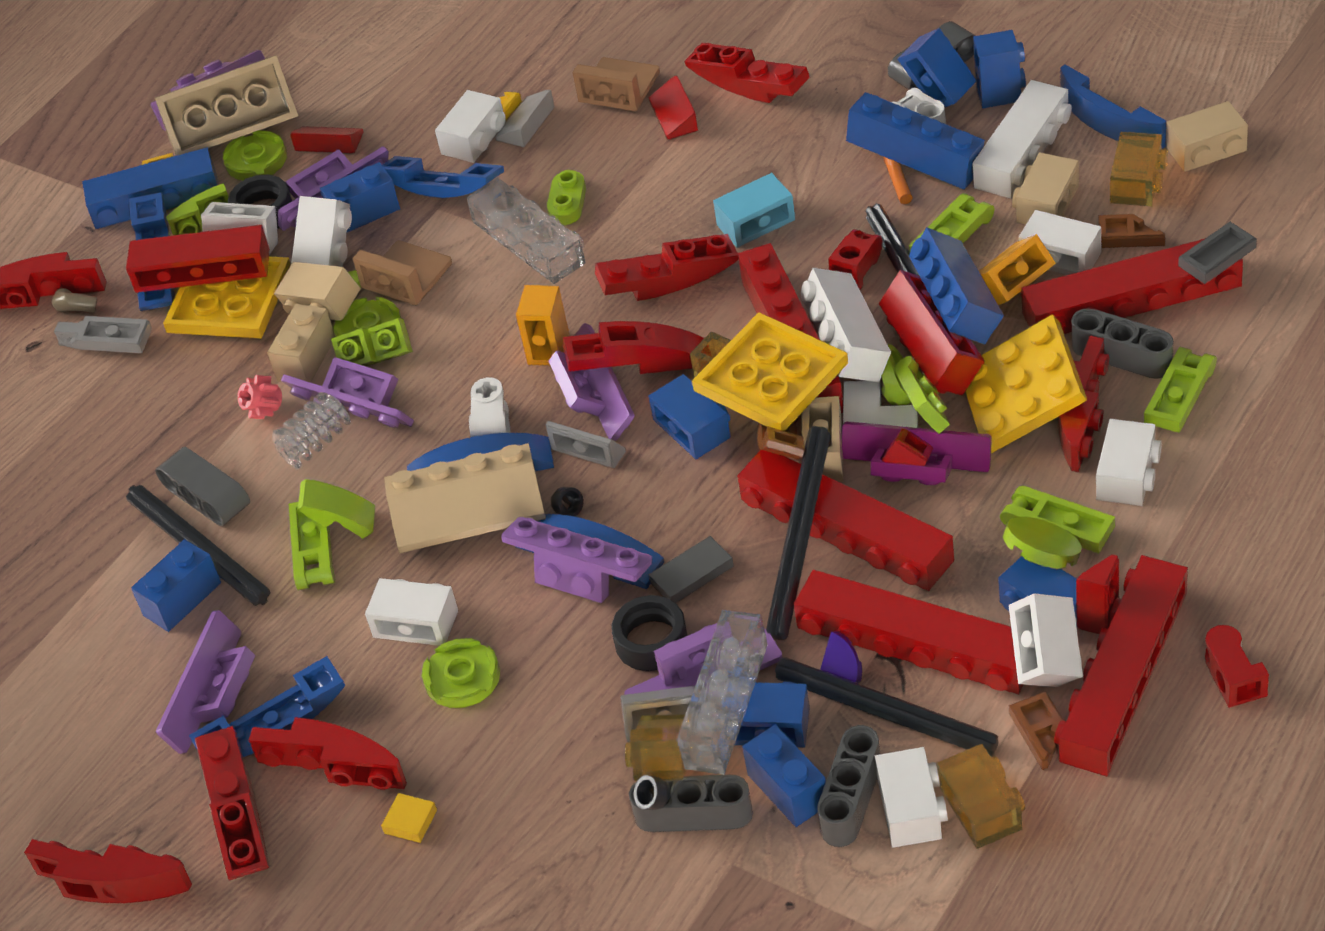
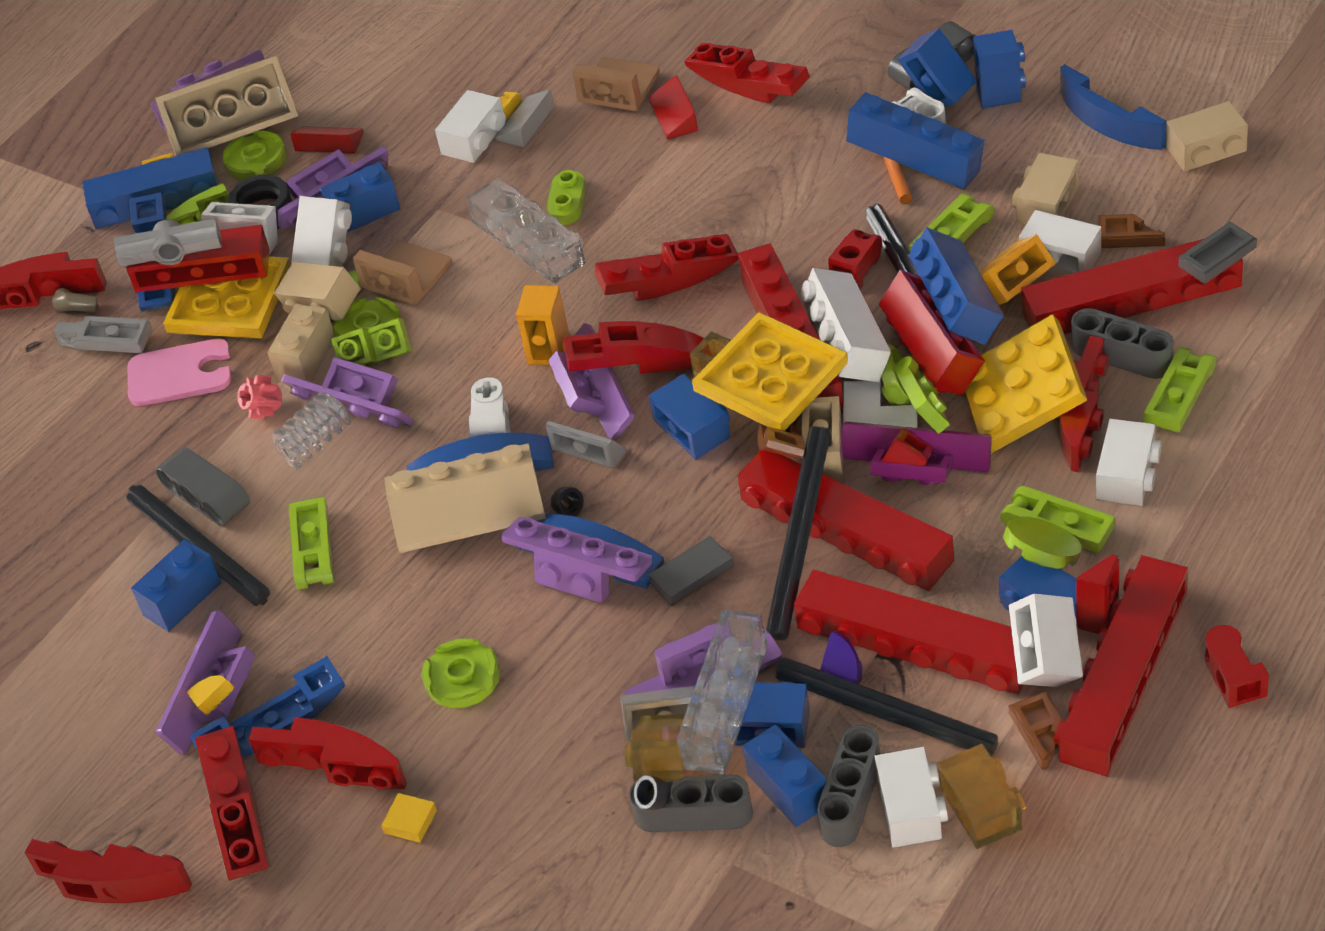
lime slope [298,479,375,539] -> none
white brick [365,578,458,646] -> none
blue slope [382,156,504,198] -> none
black tyre [611,595,688,671] -> none
medium azure brick [713,173,795,248] -> none
white brick [973,80,1072,198] -> none
clear yellow brick [1110,132,1168,207] -> none
none -> light grey piece [114,218,222,267]
none -> bright pink piece [127,339,231,407]
none -> yellow tile [186,675,235,715]

